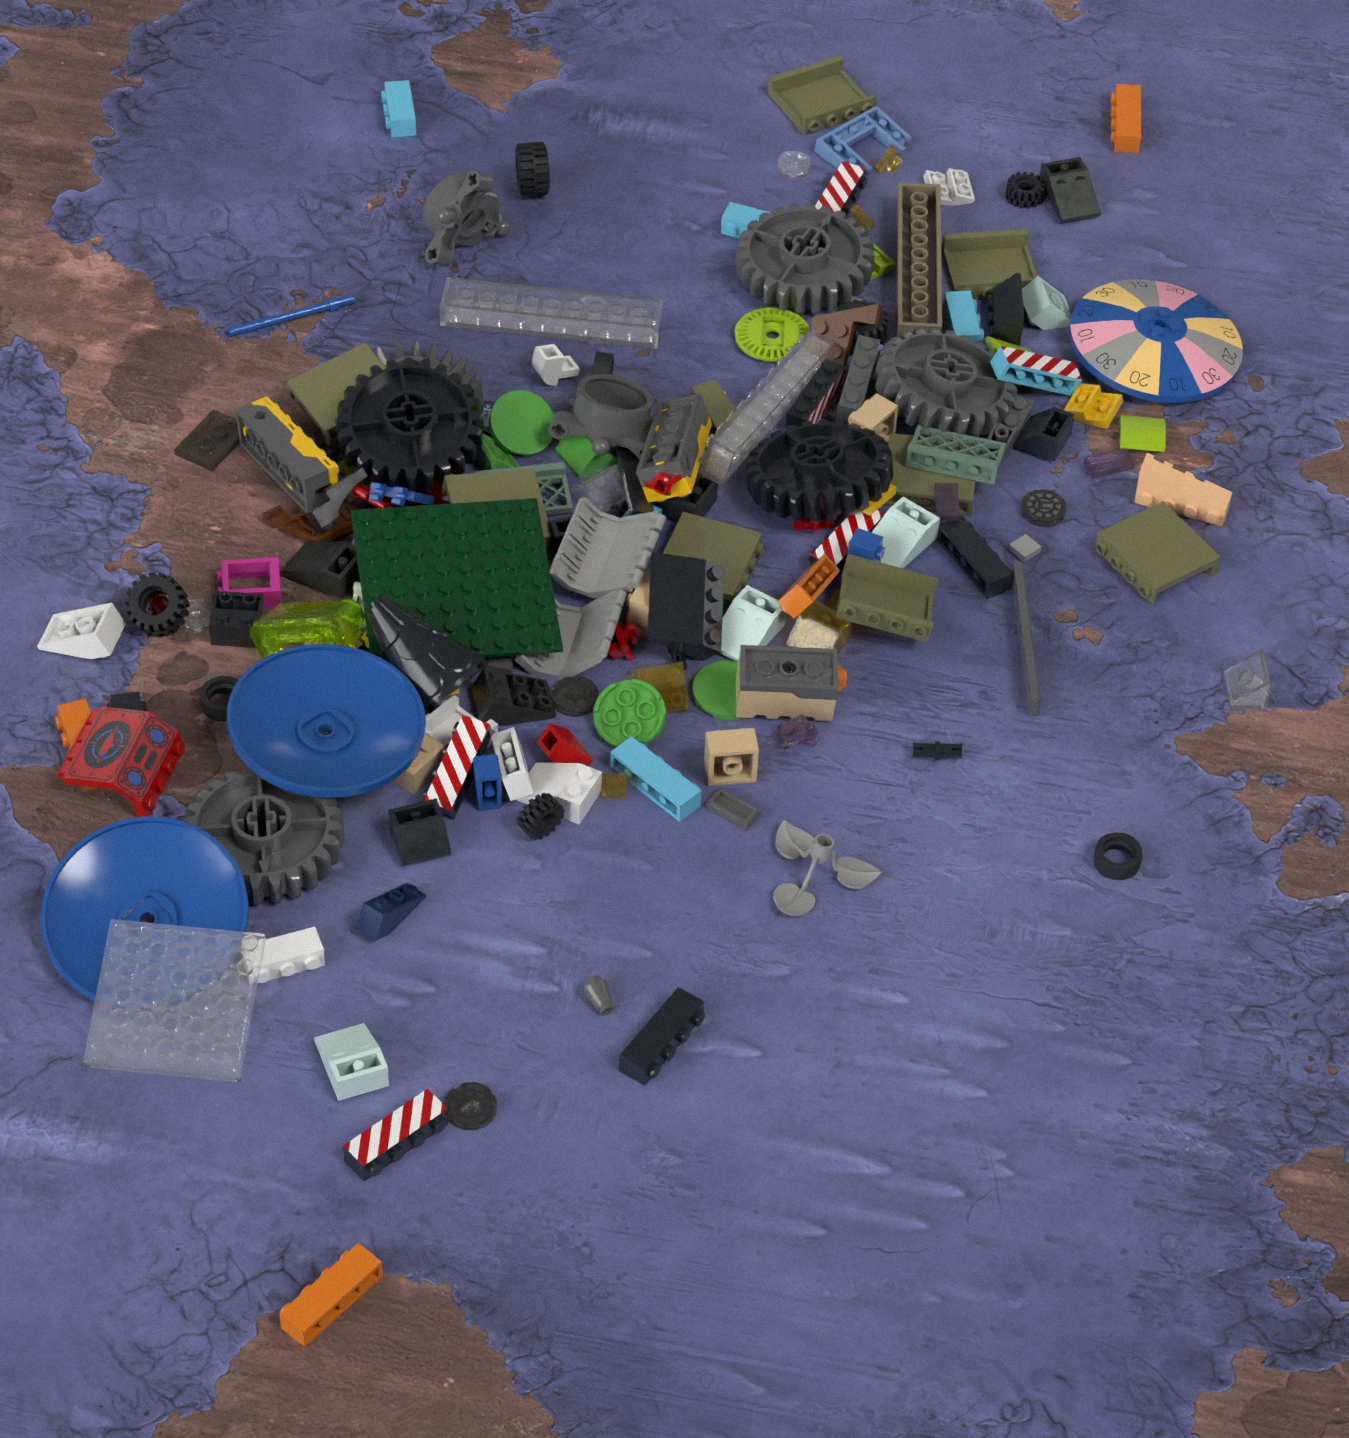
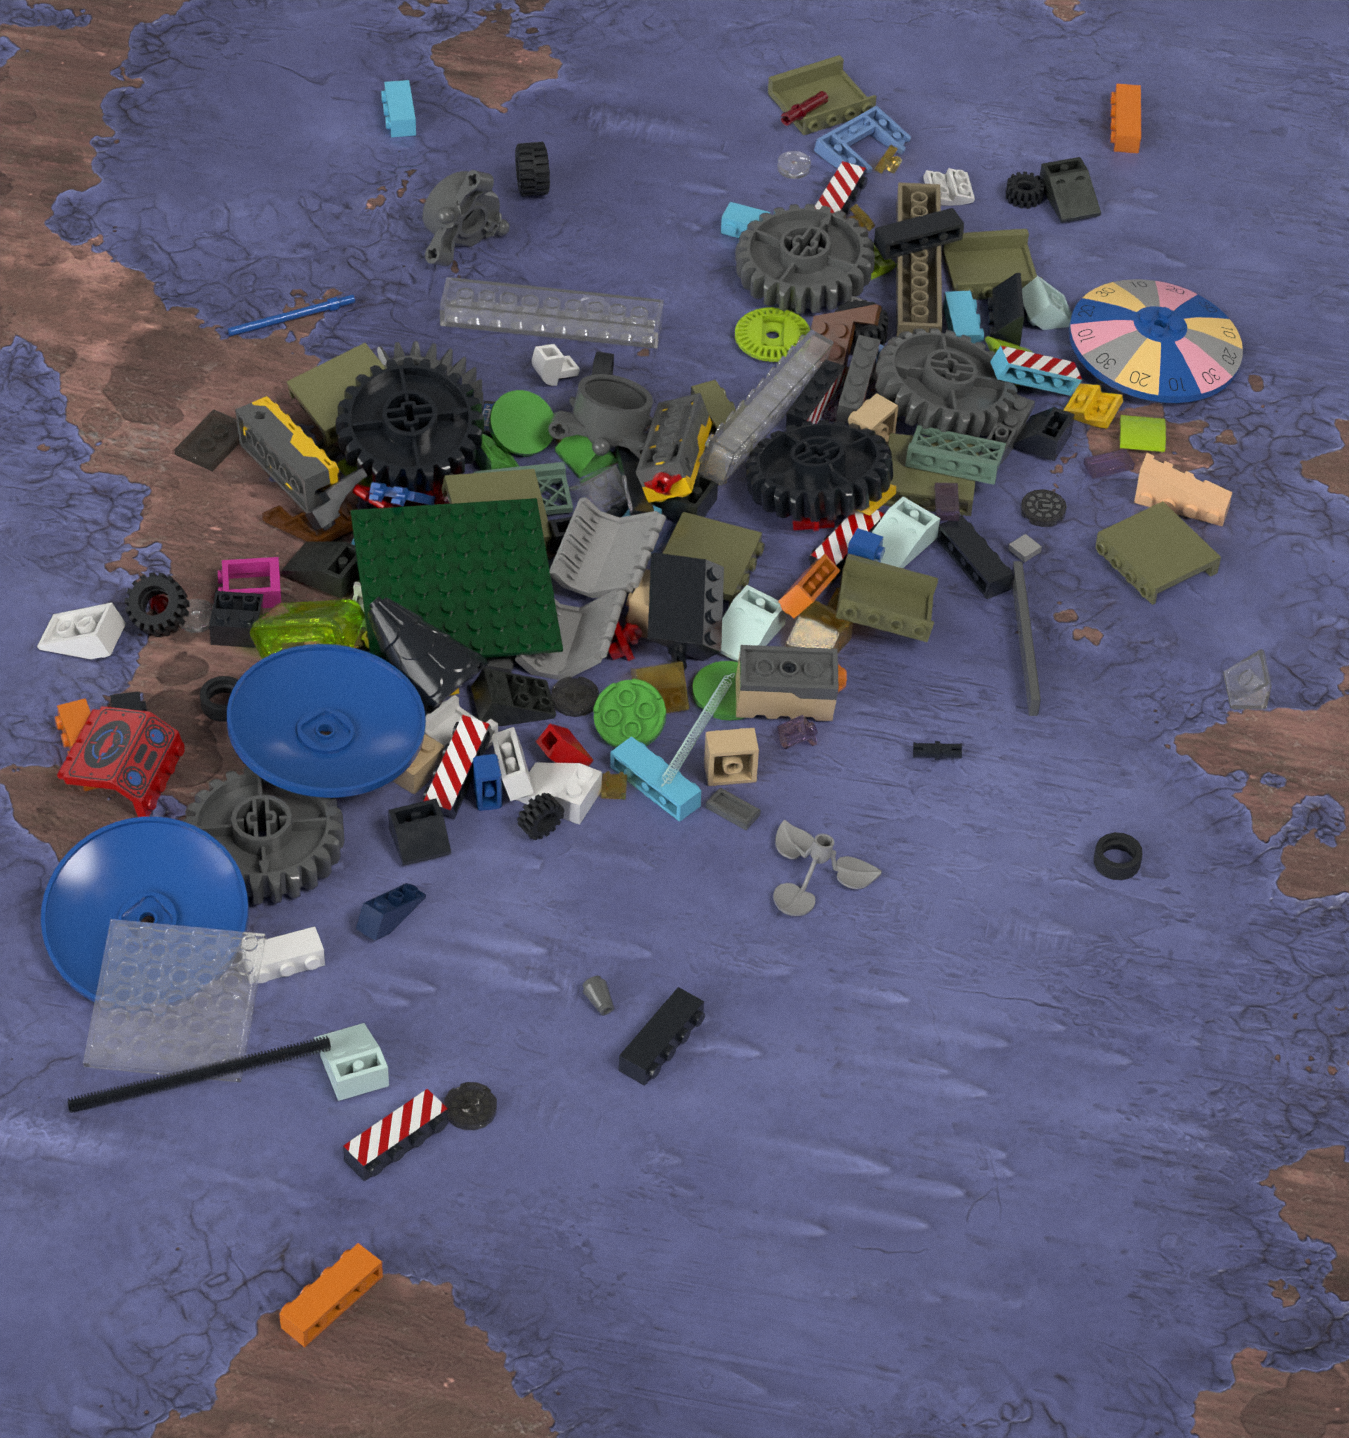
none -> black axle [68,1035,331,1113]
none -> light aqua piece [661,673,735,787]
none -> dark red pin [781,91,829,126]
none -> black brick [874,208,964,260]

